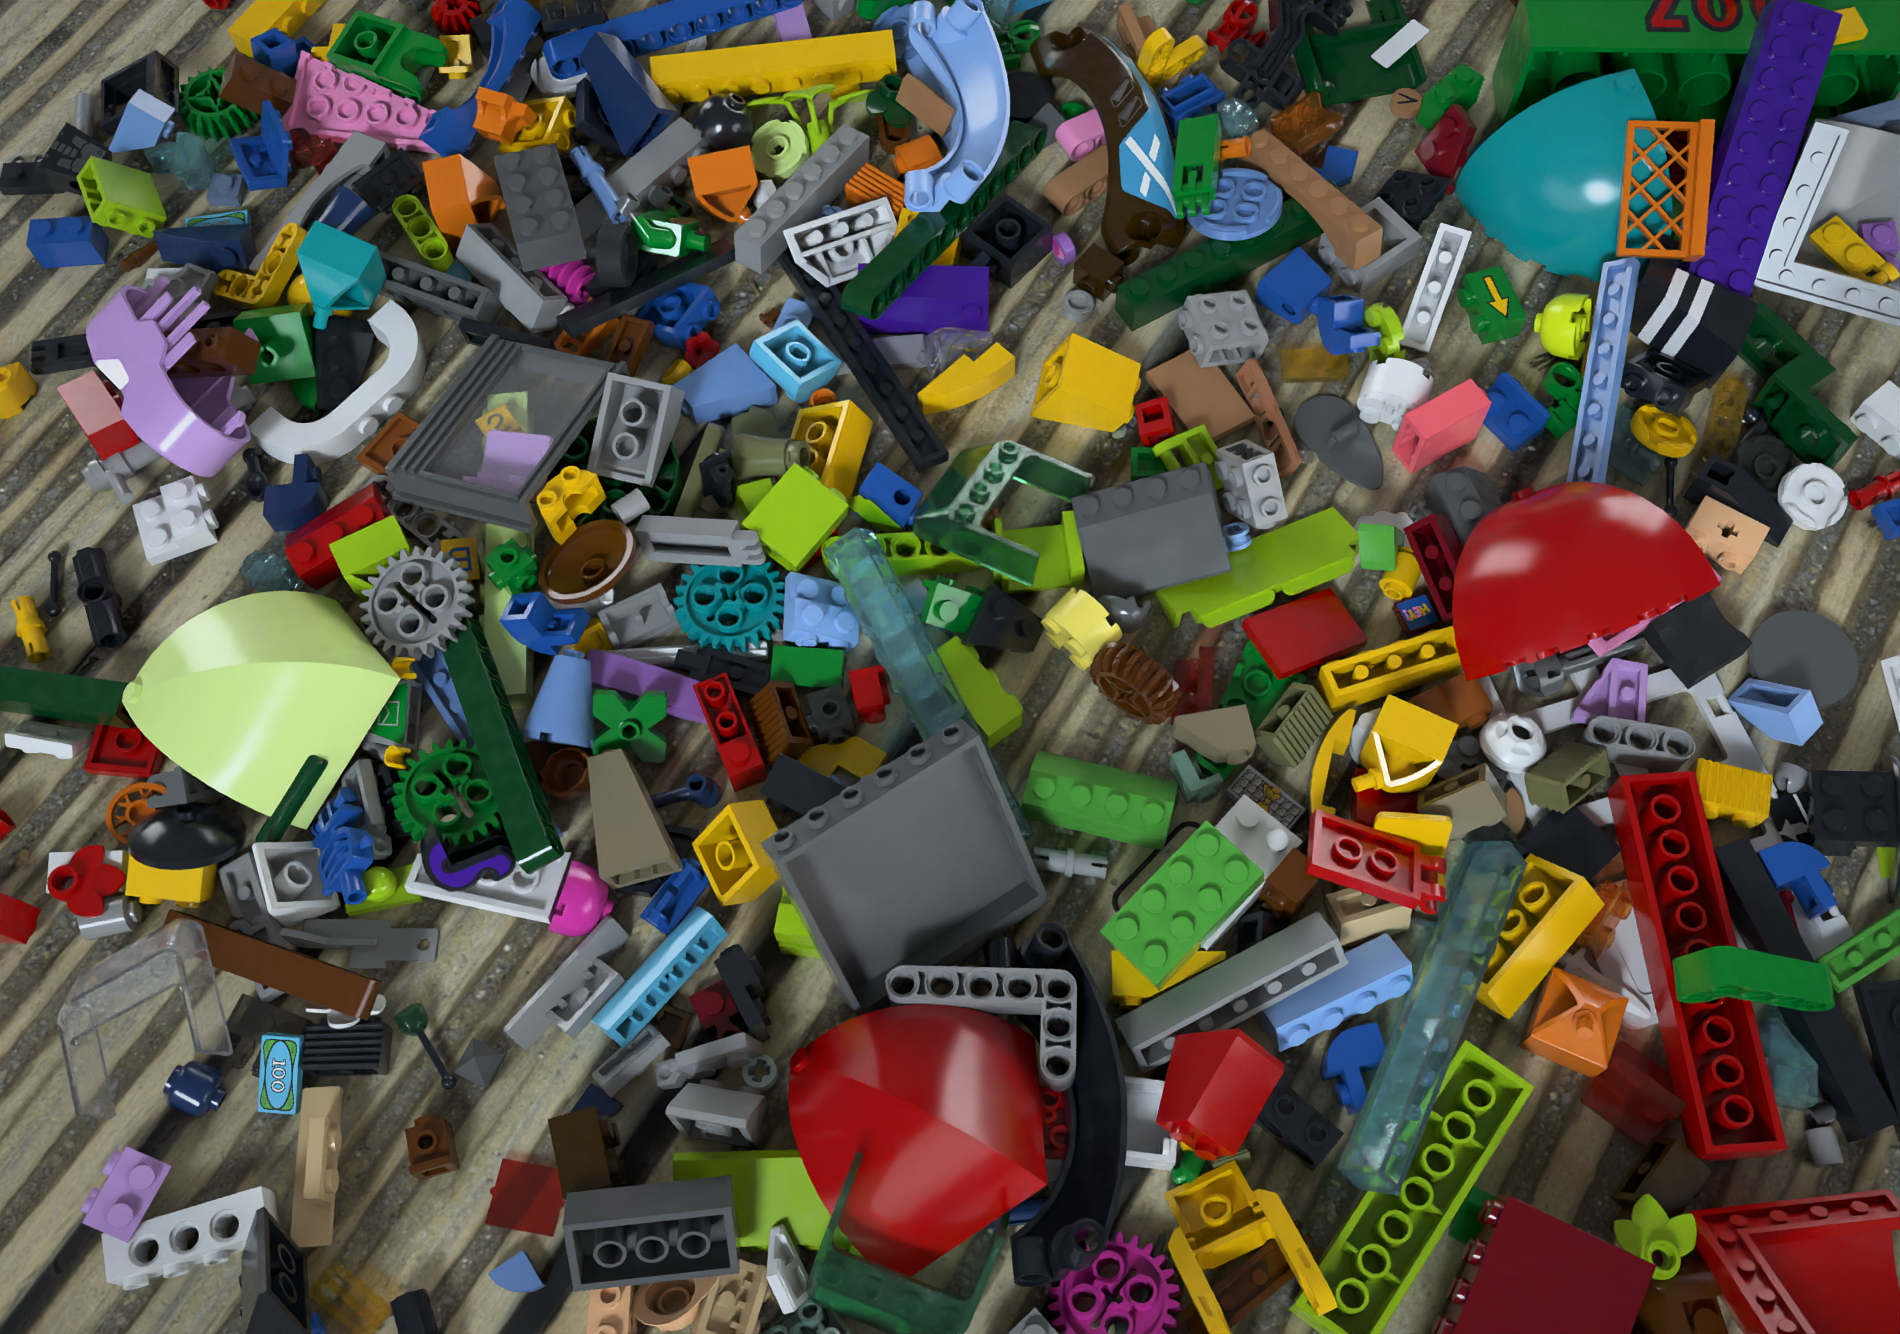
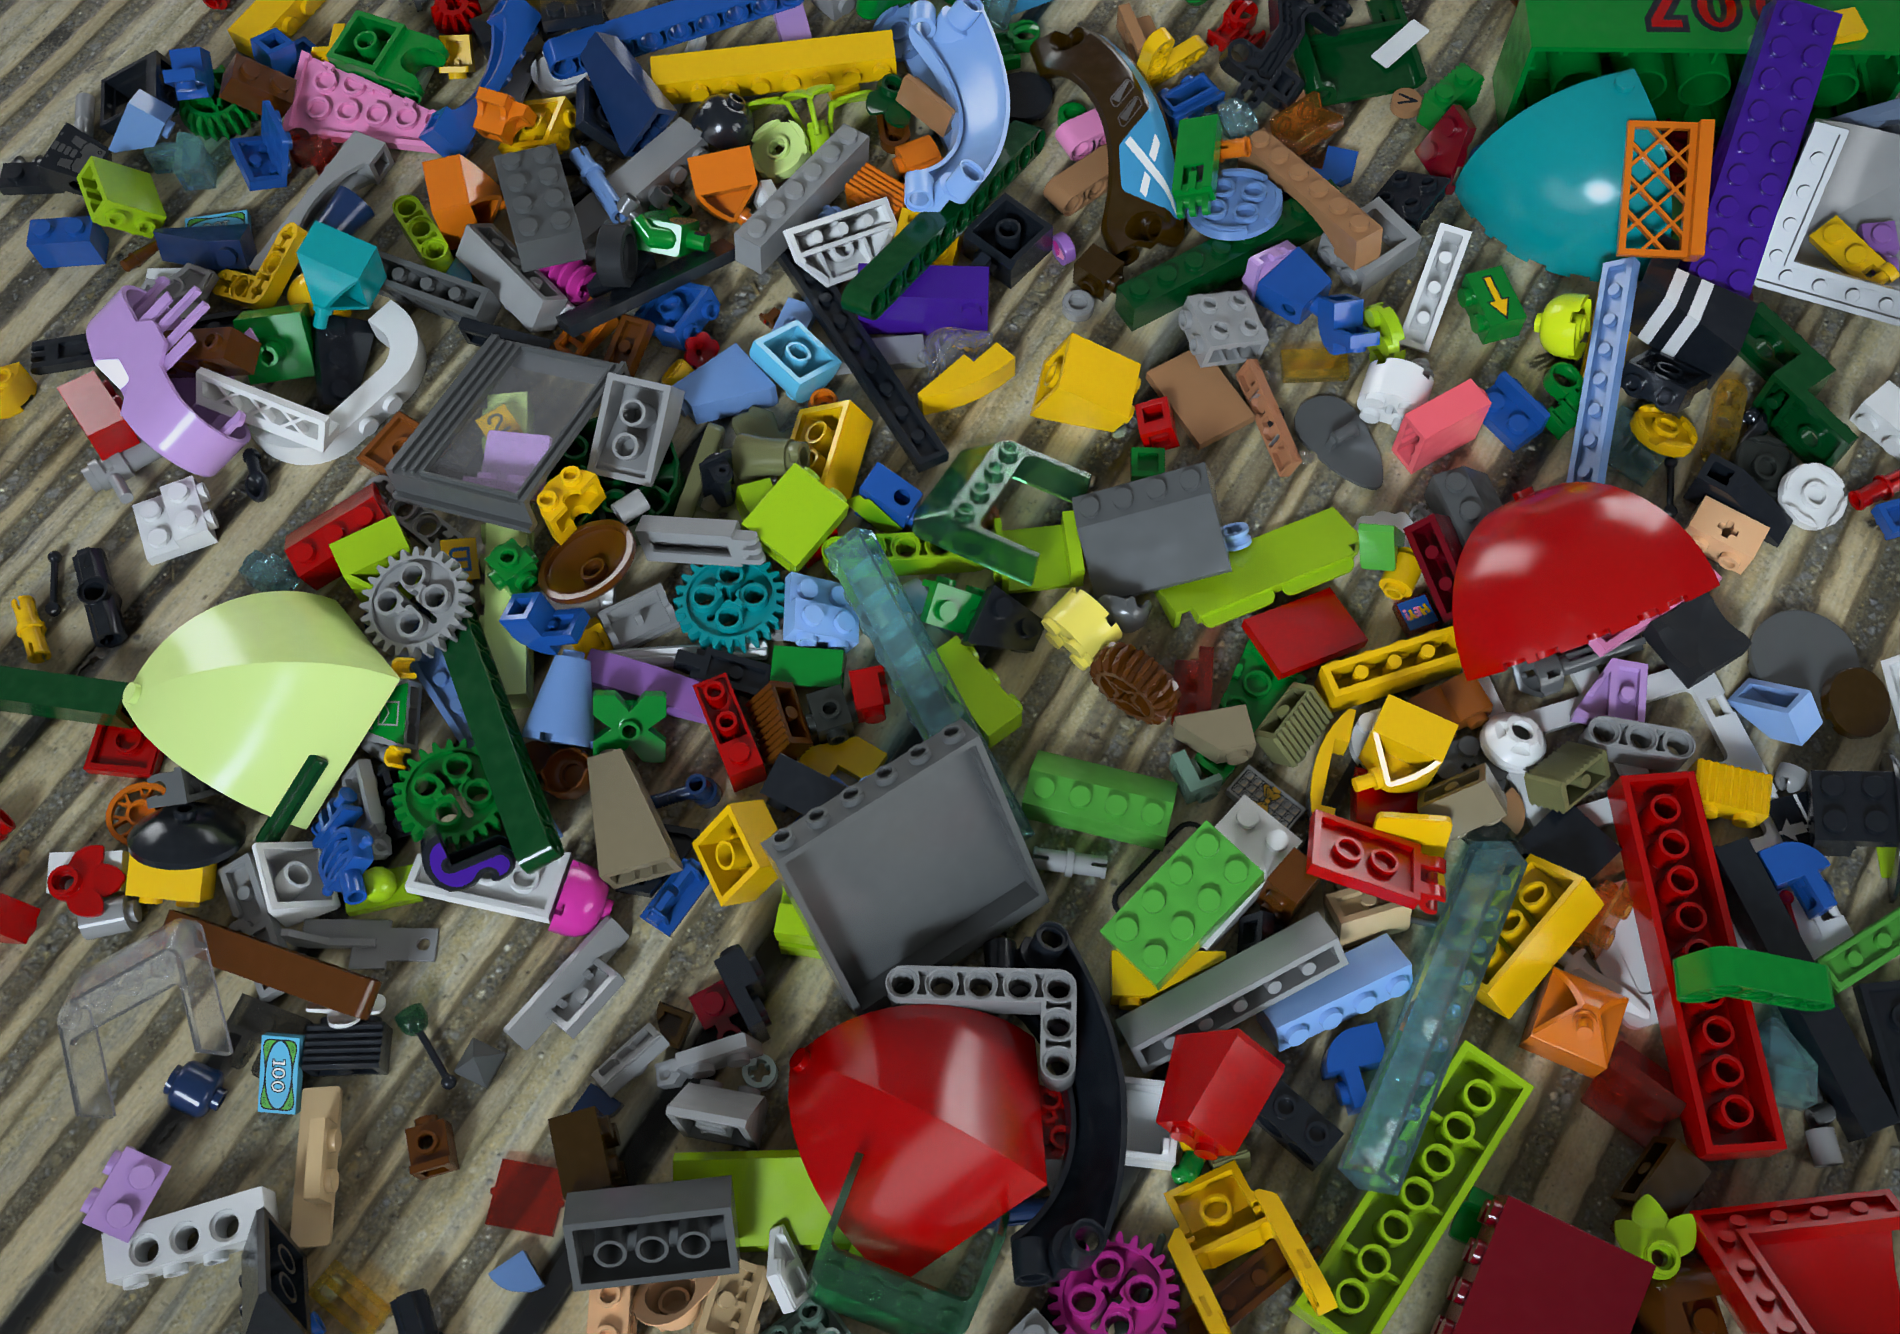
white plate [5,720,93,759] -> none
sand blue plate [206,173,247,207] -> none
dark blue brick [263,454,330,532] -> none
green tile [292,377,319,413] -> none
black bracket [351,147,426,216] -> none
medium azure brick [591,906,728,1049] -> none
dark grey slope [1027,103,1066,149] -> none
lime plate [1152,424,1224,493] -> none
light grey brick [1215,439,1288,529] -> none
none -> blue brick [162,47,214,101]
none -> white fence [196,367,340,452]
none -> lavender wing [1242,240,1297,302]
none -> dark brown tile [1820,667,1891,739]

